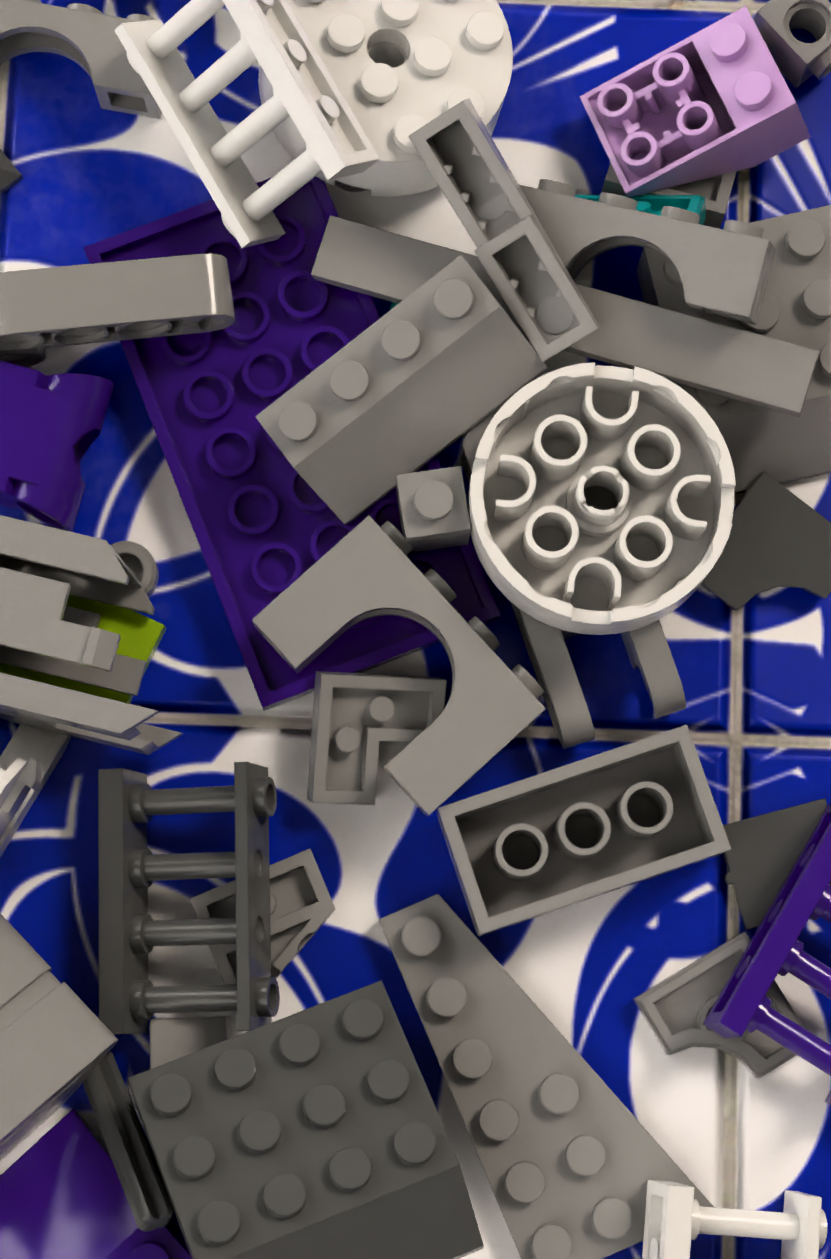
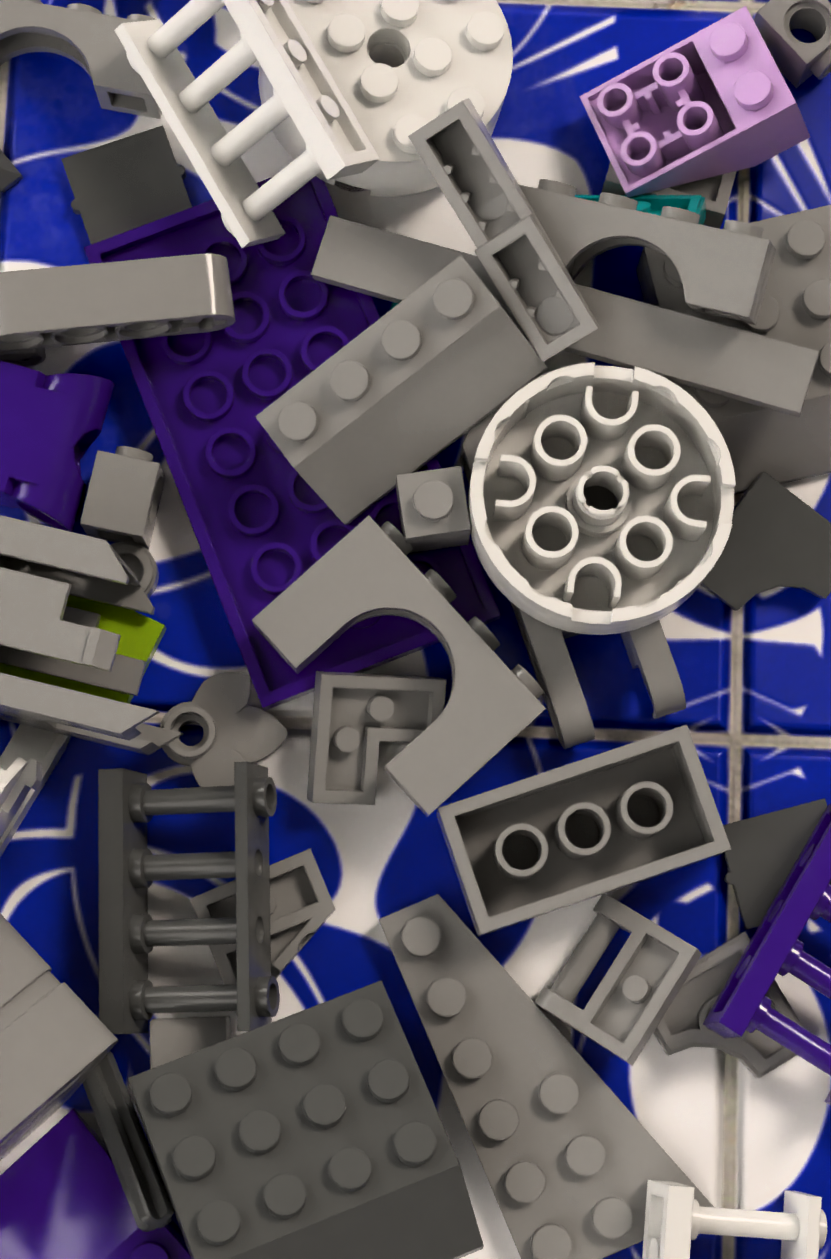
none -> dark grey piece [61,125,192,244]
none -> light grey brick [80,446,166,549]
none -> light grey plate [160,672,288,787]
none -> light grey plate [534,894,702,1066]

